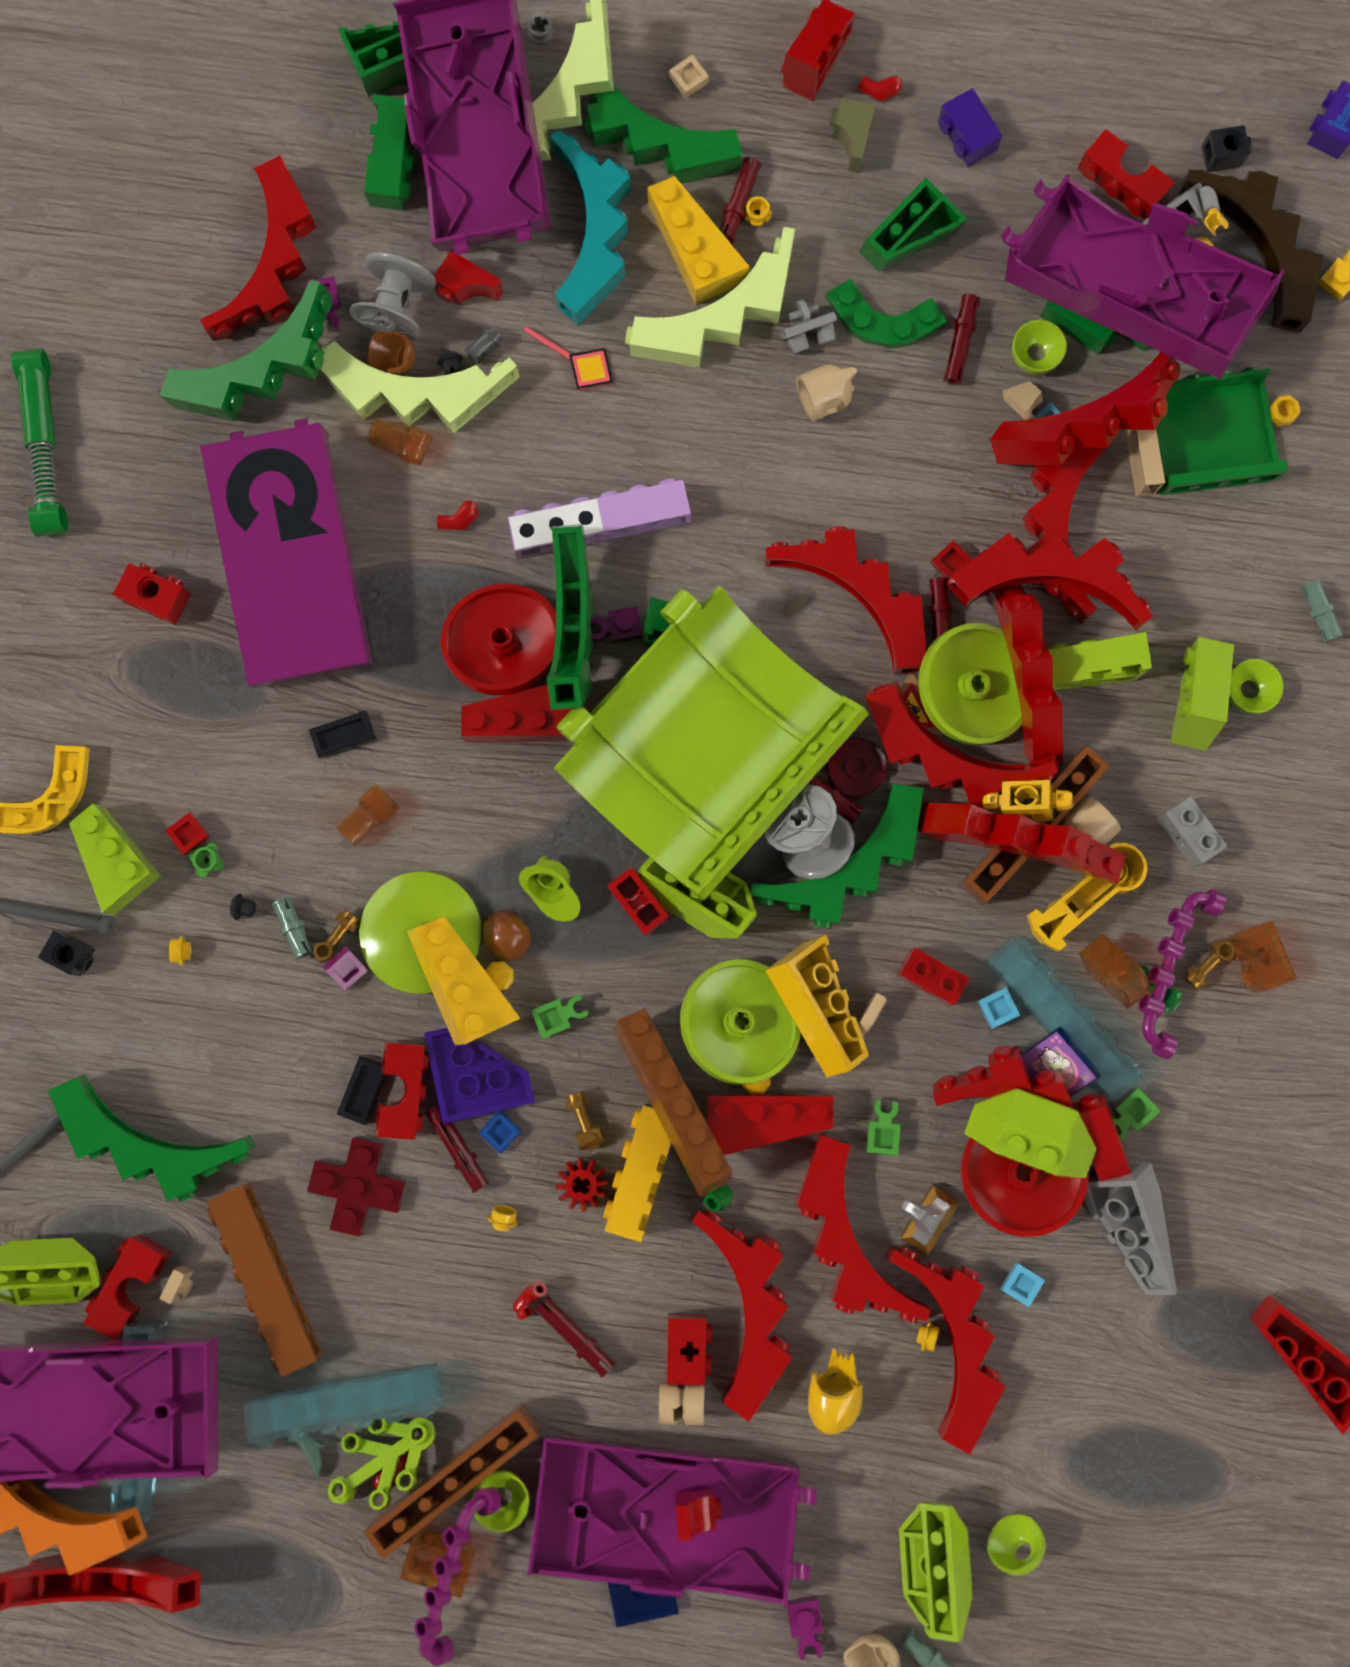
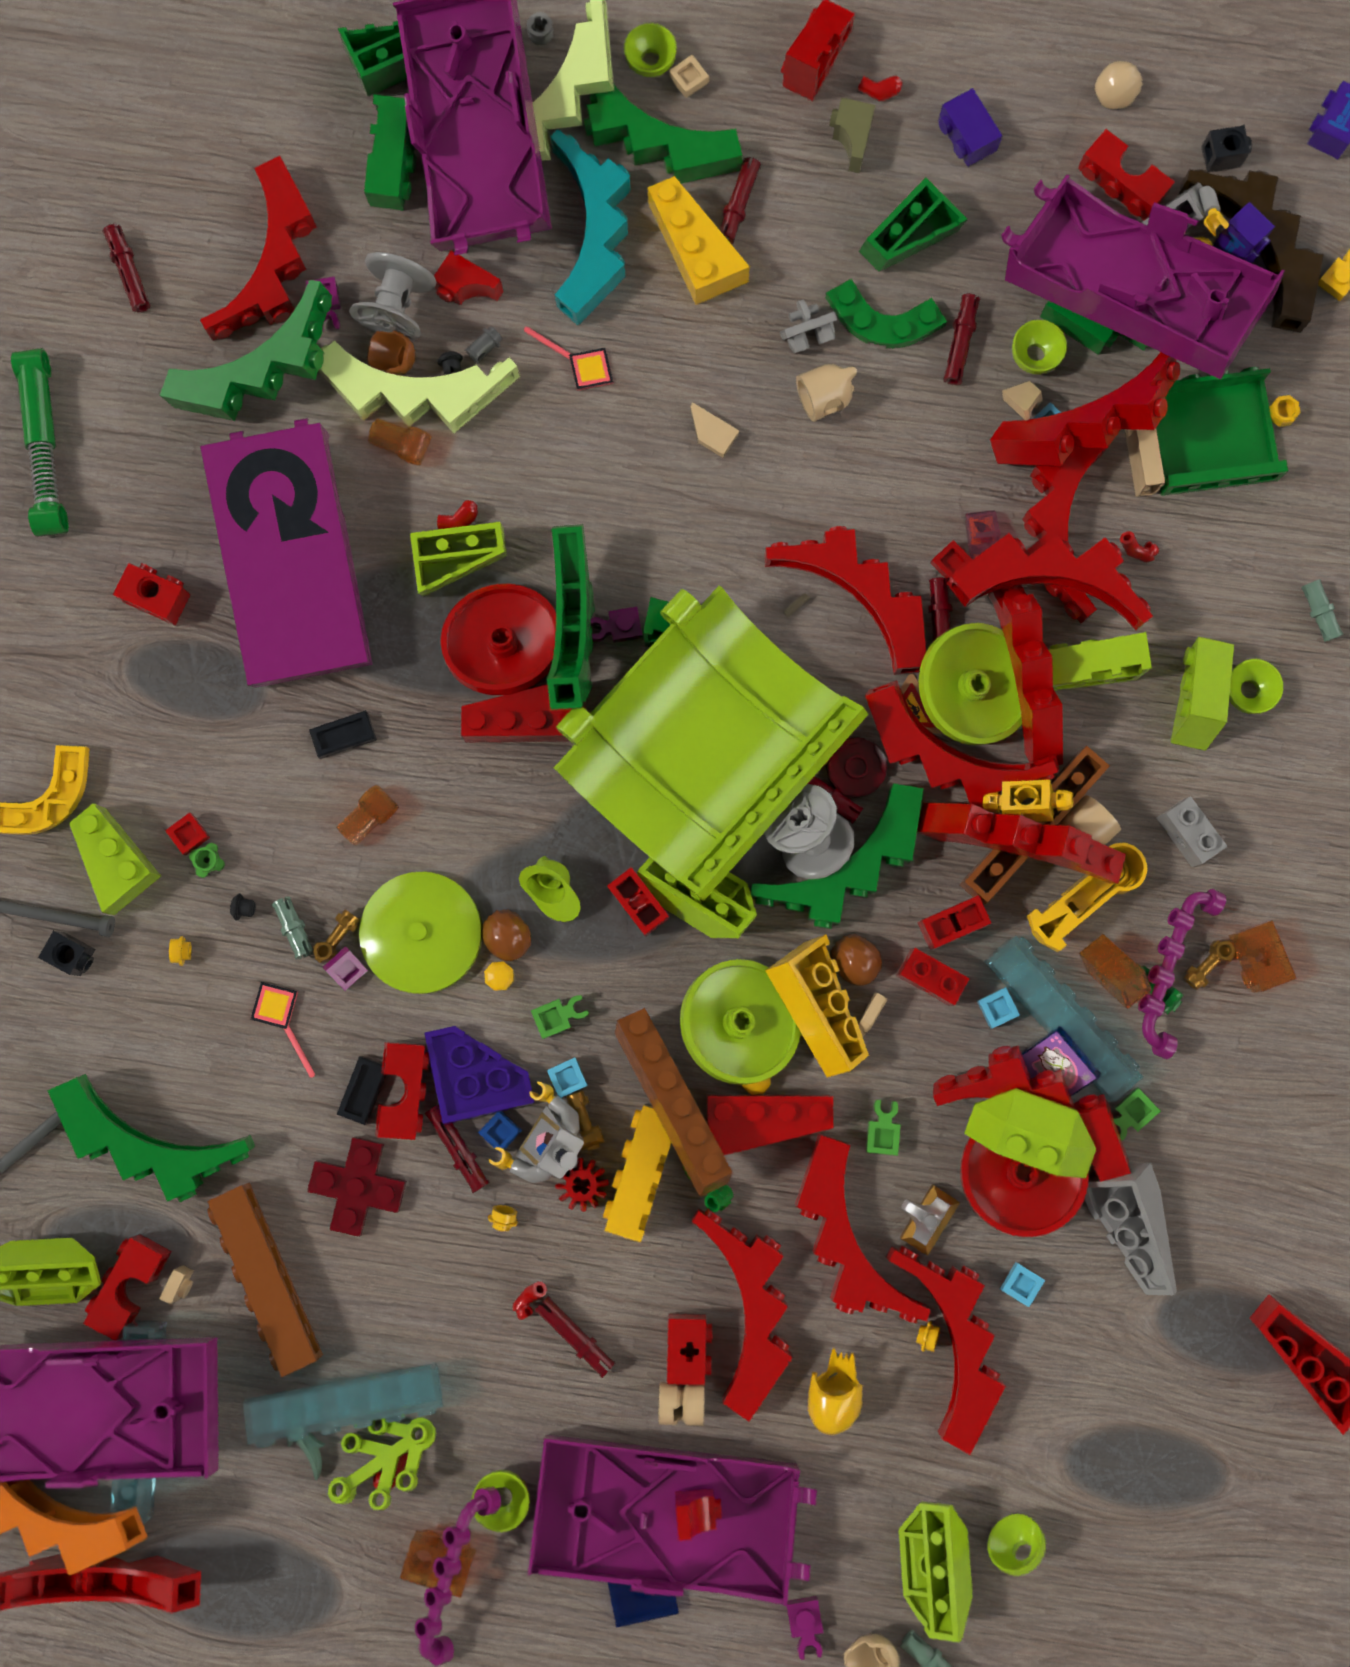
dark orange brick [364,1402,541,1559] -> none
yellow wedge [406,916,520,1045] -> none
lavender brick [507,478,691,559] -> none
yellowish green arch [625,227,795,367] -> none
yellow plate [745,196,772,226] -> none
none -> dark red pin [103,224,151,313]
none -> piece [250,982,315,1078]
none -> lime wedge [410,522,507,597]
none -> light grey torso [489,1082,584,1183]
none -> medium azure plate [547,1057,588,1098]
none -> lime piece [624,23,677,77]
none -> tan tile [691,403,739,458]
none -> dark orange hair [830,933,882,986]
none -> red brick [917,895,991,950]
none -> clear pink slope [965,510,1001,559]
none -> tan hair [1095,61,1143,109]
none -> red arm [1120,531,1159,563]
none -> dark purple brick [1213,202,1275,264]

